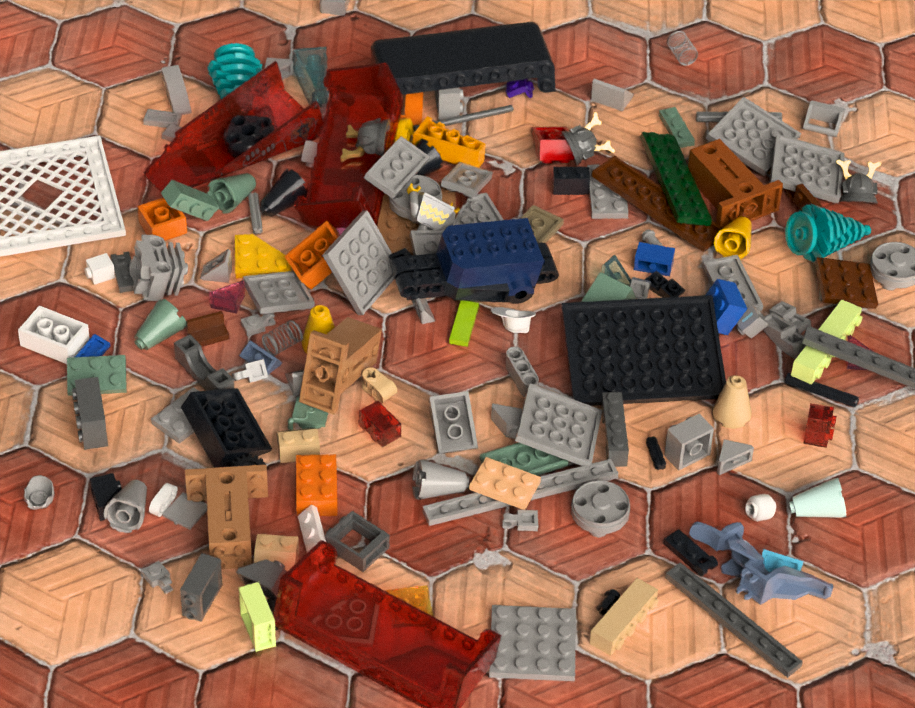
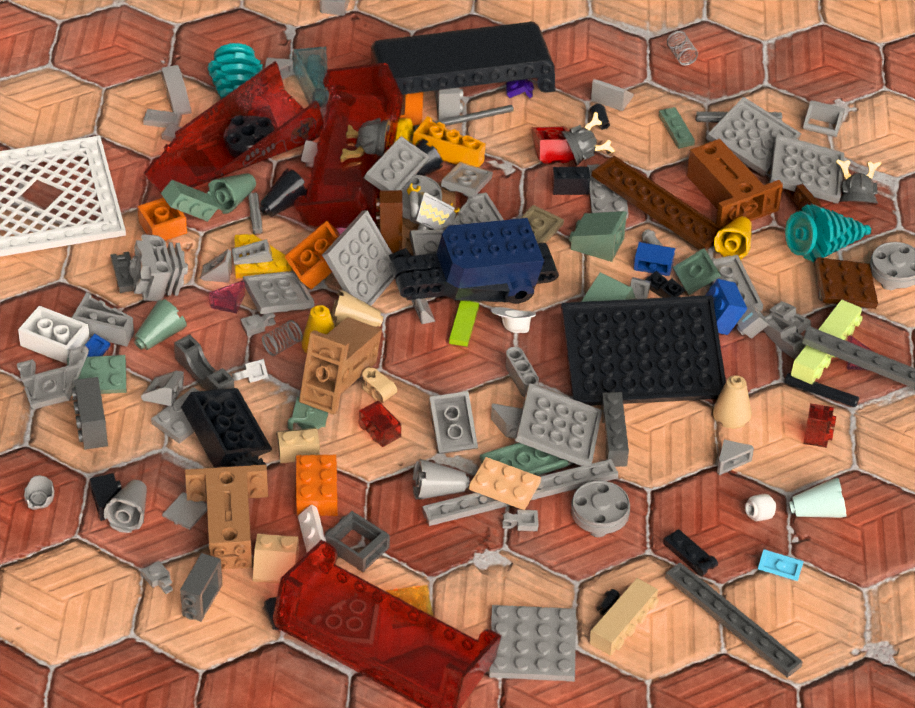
white brick [84,253,115,285] -> none
white beam [149,483,178,517] -> none
reddish brown panel [186,311,230,347] -> none
dark grey slope [236,559,293,601] -> none
sand blue slope [239,340,282,375] -> none
yellowish green window [239,582,276,652] -> none
light grey slope [285,369,304,396] -> none
clear light blue slope [601,255,631,287] -> none
dark green plate [640,132,712,226] -> none
black axle [646,436,666,470] -> none
light grey brick [664,413,714,471] -> none
sand blue piece [690,522,834,605] -> none
none -> light grey wing [17,345,89,409]
none -> light grey wedge [72,292,134,347]
none -> light grey tile [141,370,184,406]
none -> light grey slope [232,239,273,265]
none -> tan cone [331,290,383,327]
none -> reddish brown wedge [376,190,403,254]
none -> sand green slope [569,211,627,262]
none -> black cone [589,104,610,130]
none -> sand green plate [673,248,721,295]

